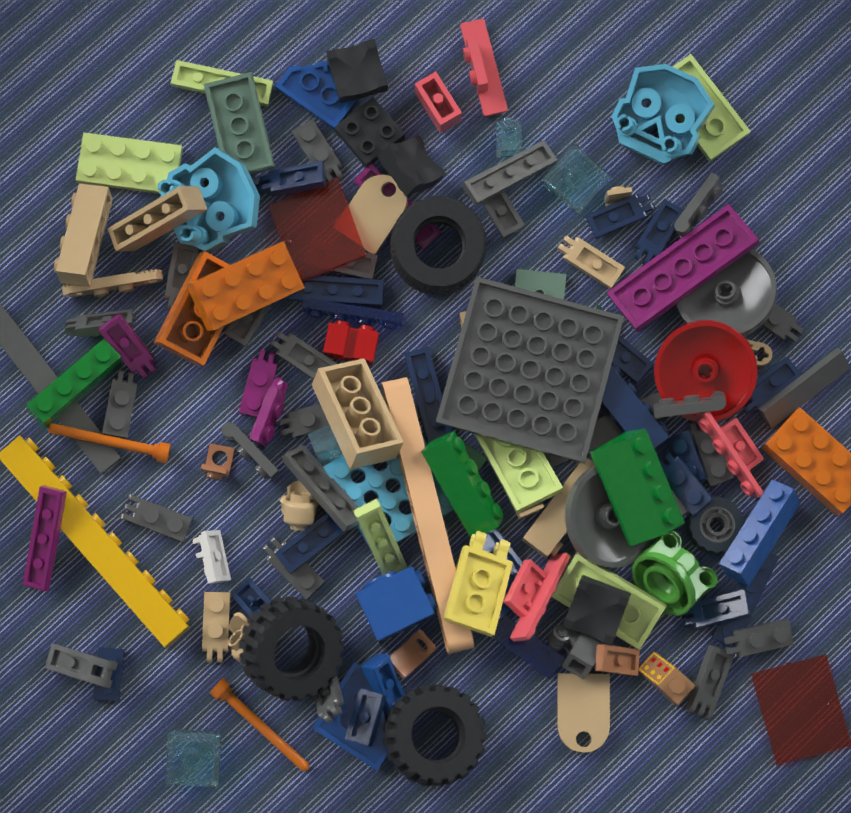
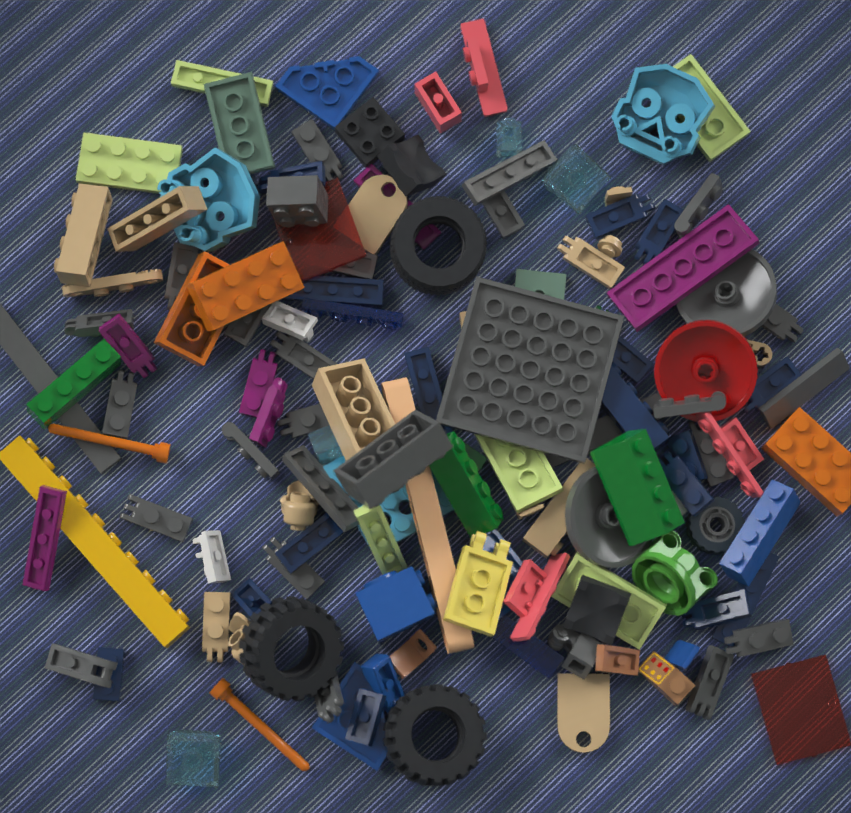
nougat bracket [201,444,235,480] -> none
red brick [323,320,379,366] -> none
black brick [326,39,388,104] -> none
none -> white plate [262,301,318,342]
none -> dark grey brick [266,175,329,227]
none -> dark grey brick [334,410,453,509]
none -> tan plate [597,235,622,258]
none -> blue slope [664,640,700,671]

